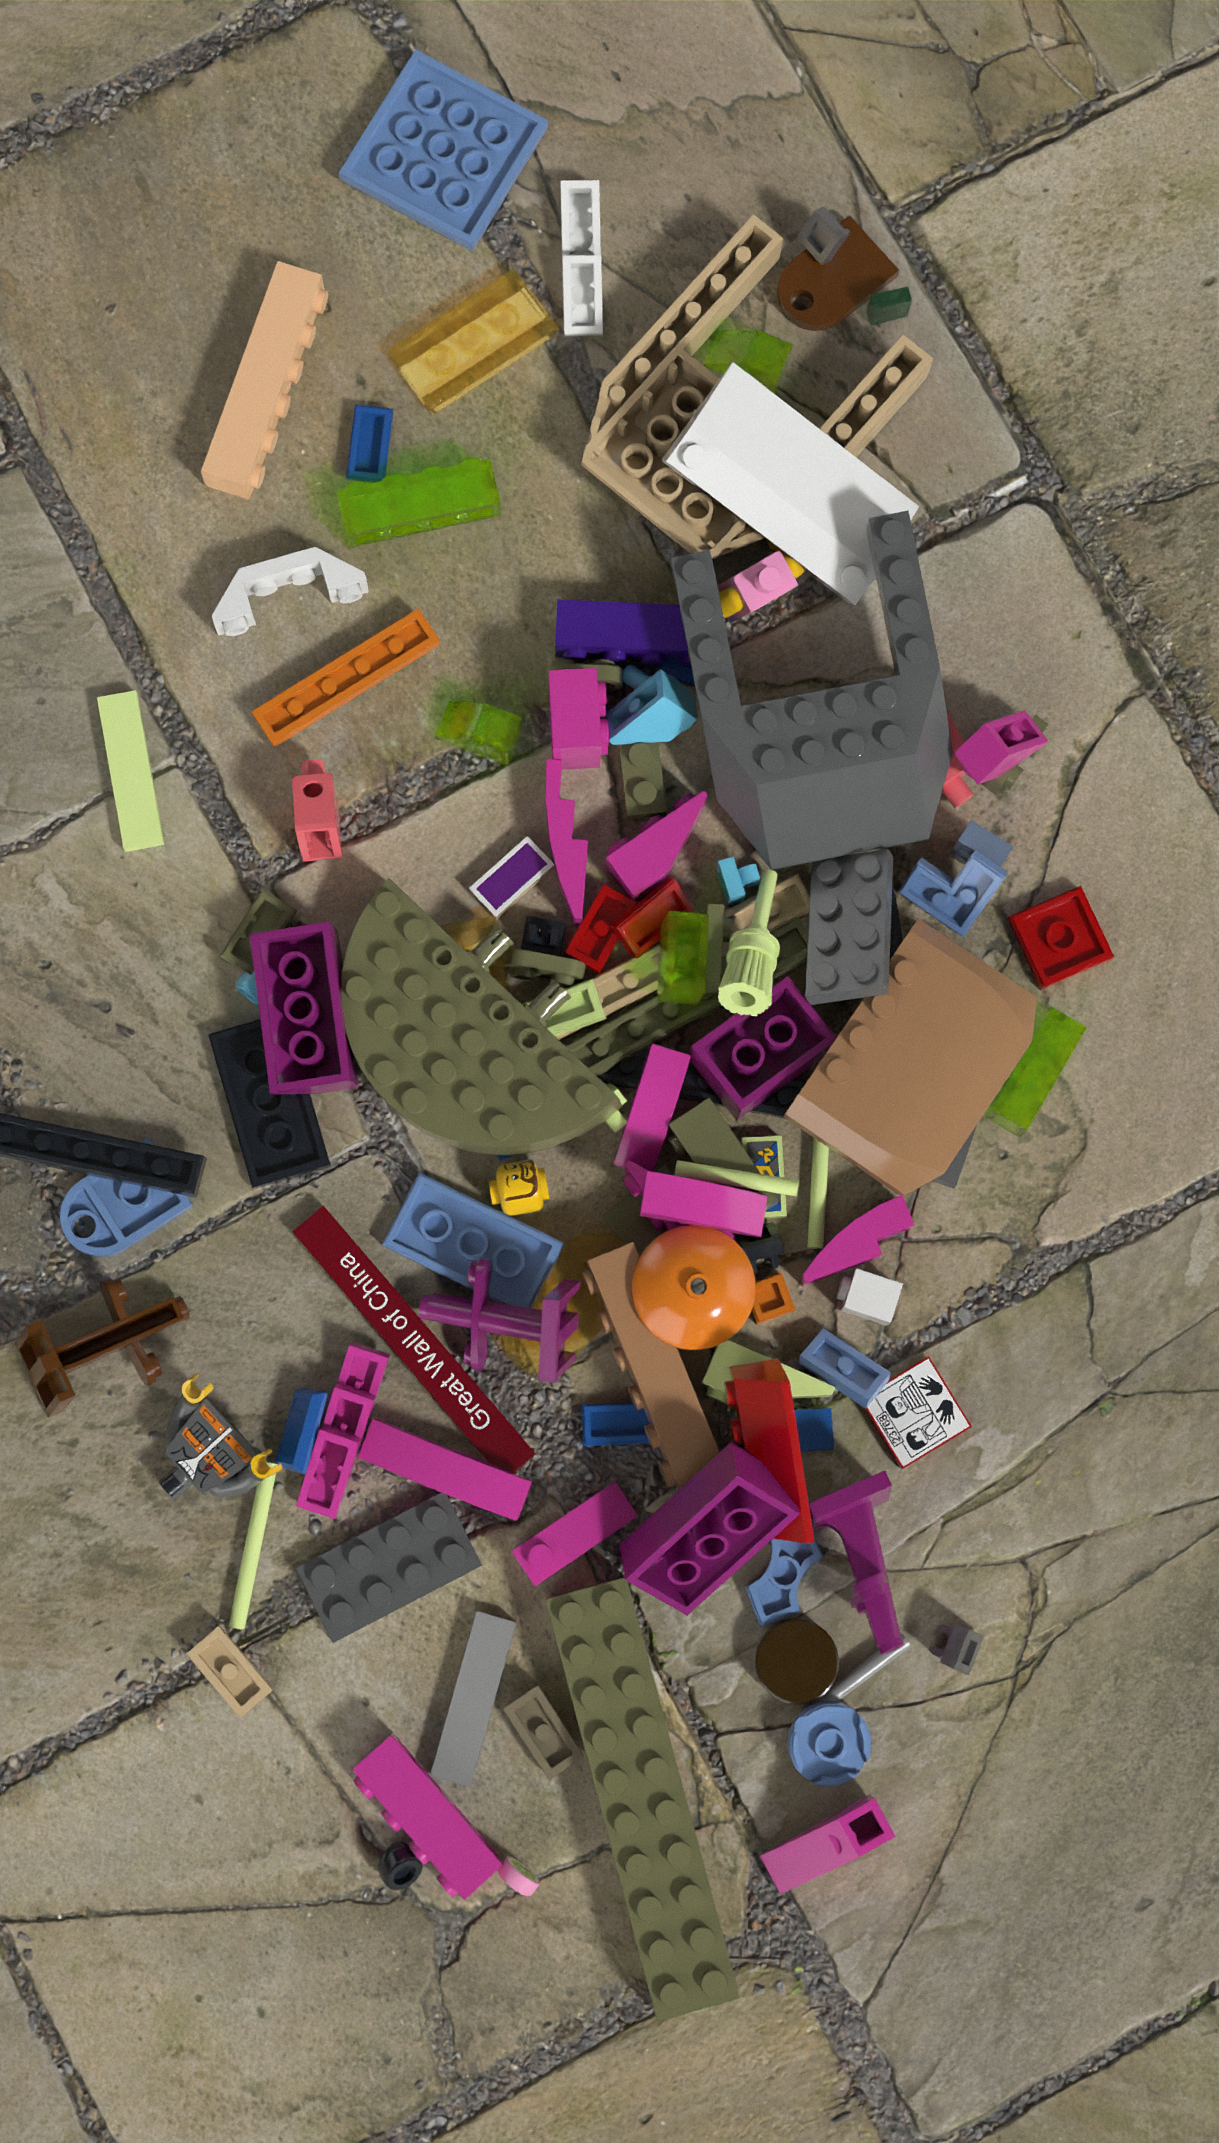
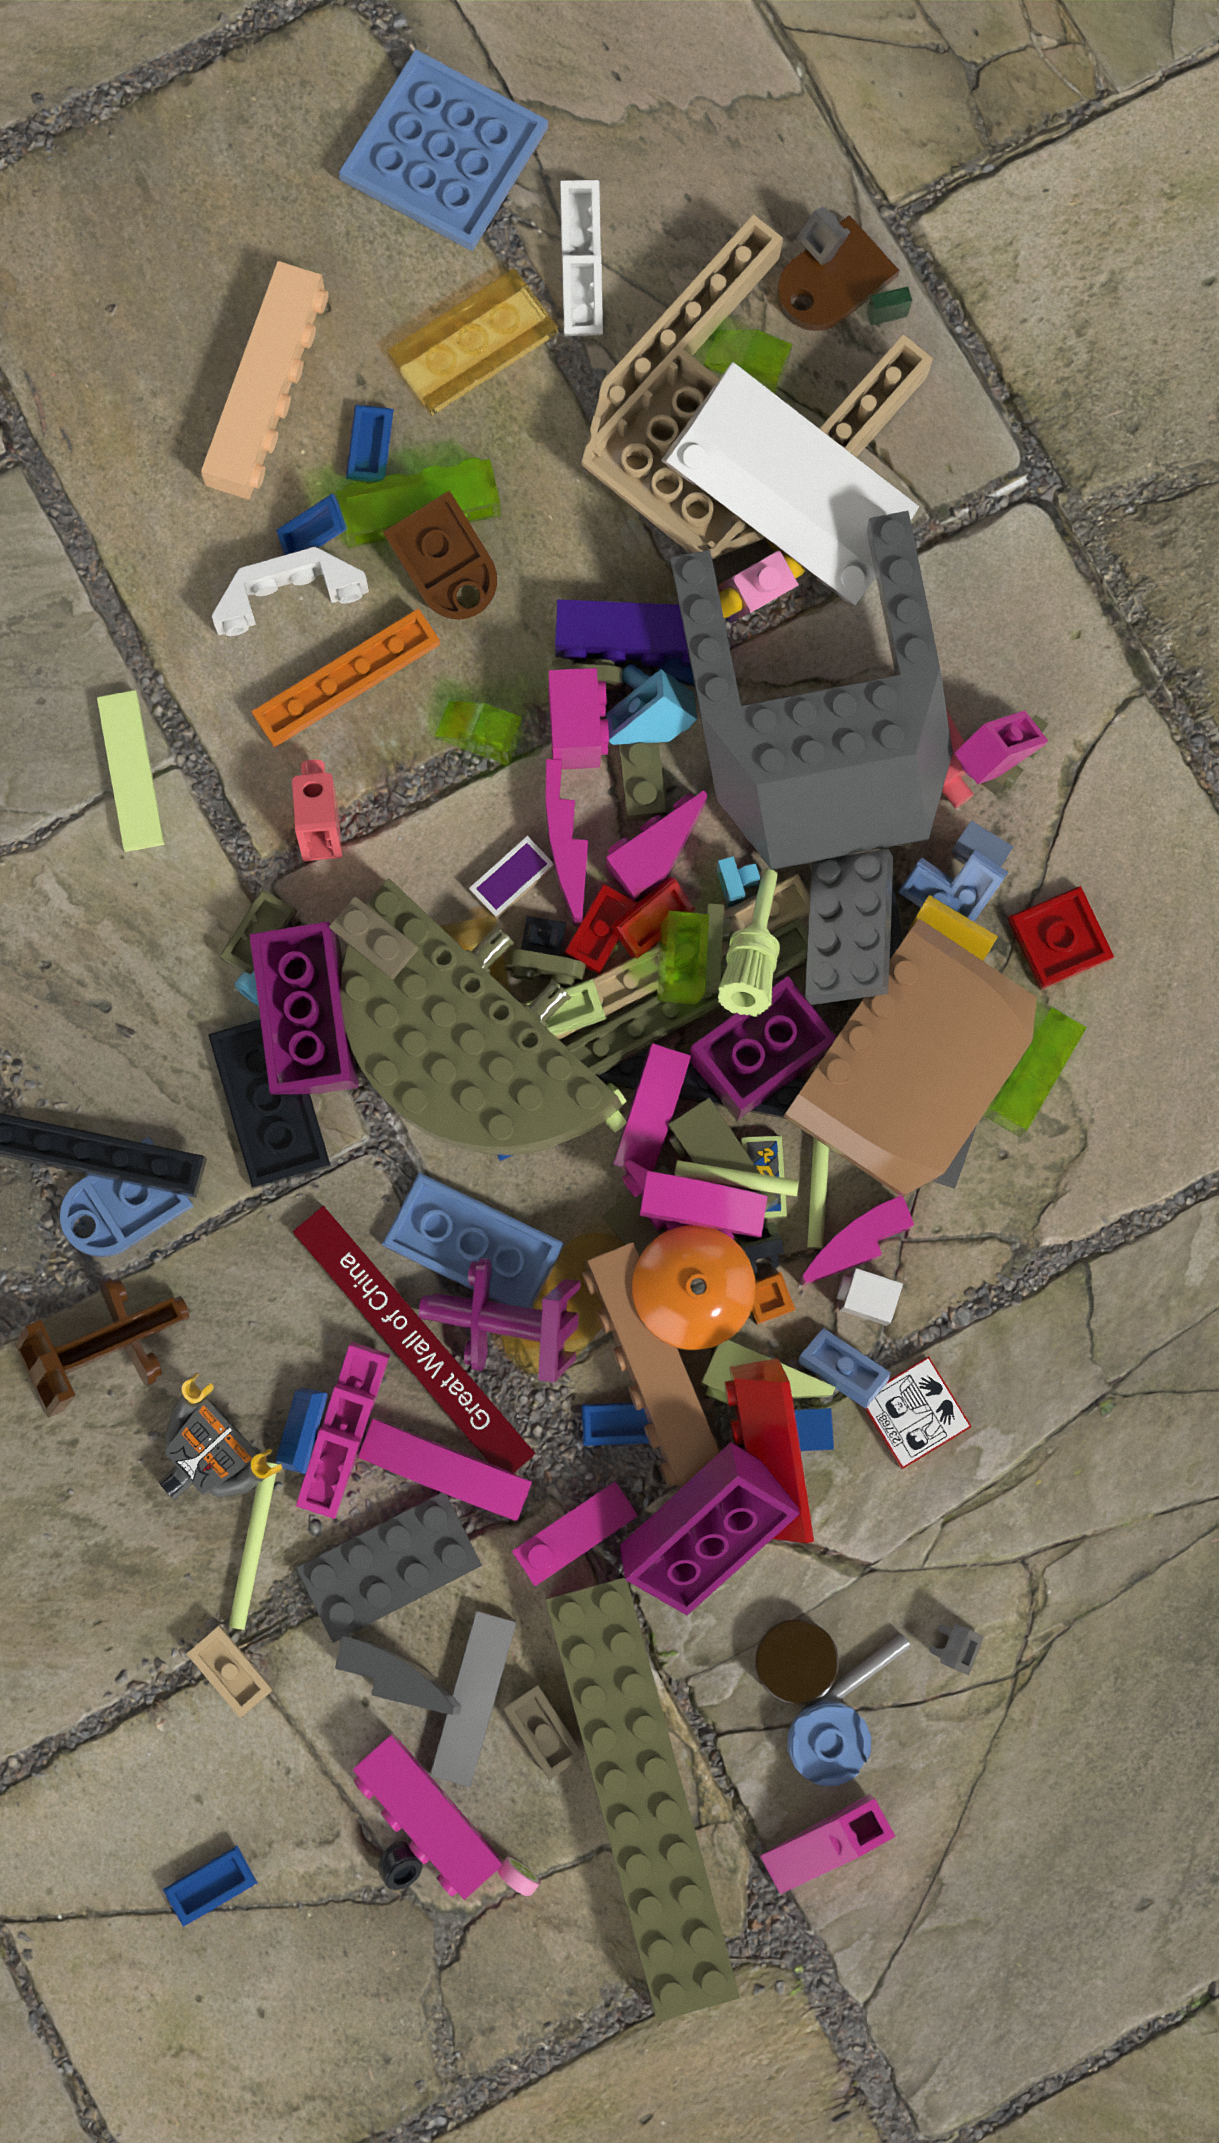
yellow head [489,1159,550,1216] -> none
medium blue tile [745,1533,823,1627] -> none
magenta piece [809,1470,904,1655] -> none
none -> blue tile [163,1845,258,1927]
none -> blue tile [276,494,347,555]
none -> dark tan plate [329,896,419,980]
none -> dark grey slope [335,1635,462,1715]
none -> reddish brown tile [382,490,497,620]
none -> yellow tile [908,895,998,961]

